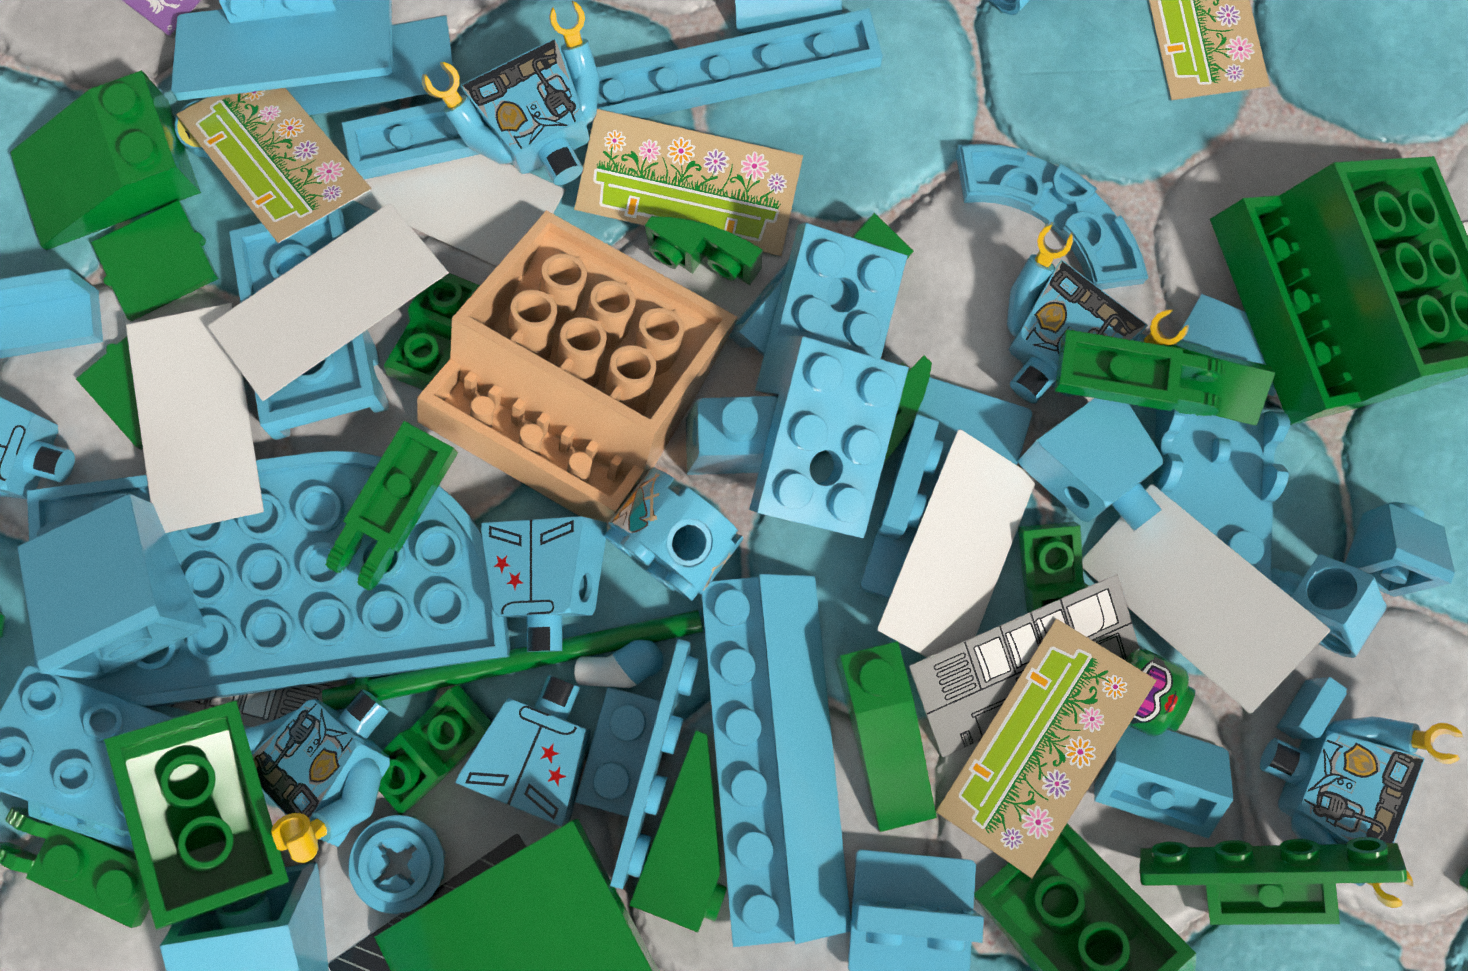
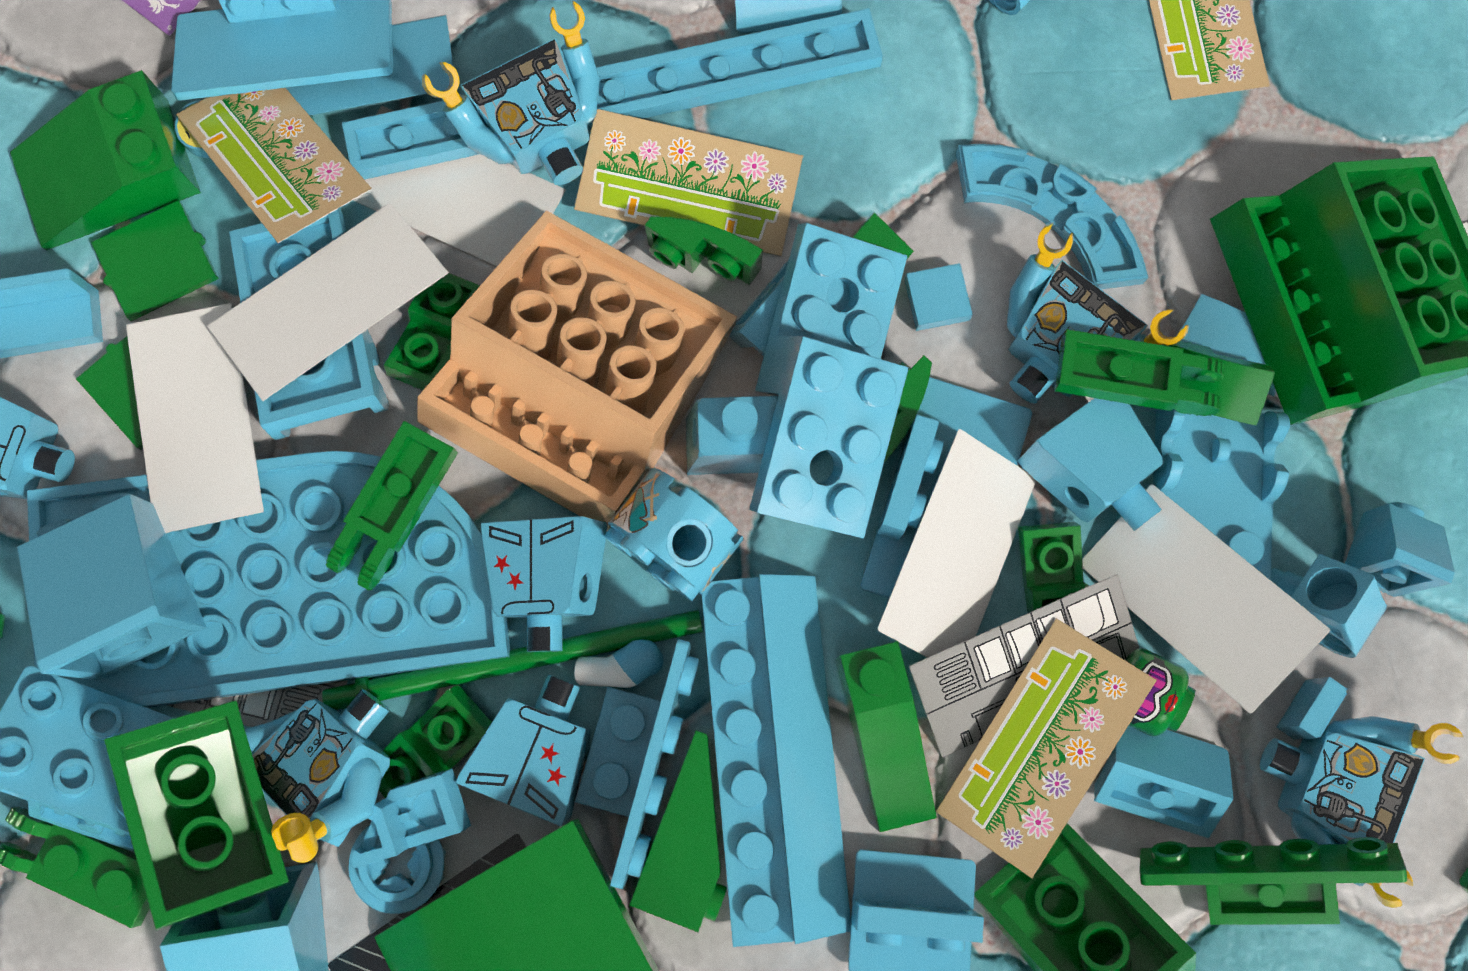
none -> medium azure slope [350,769,471,869]
none -> medium azure tile [904,263,973,331]

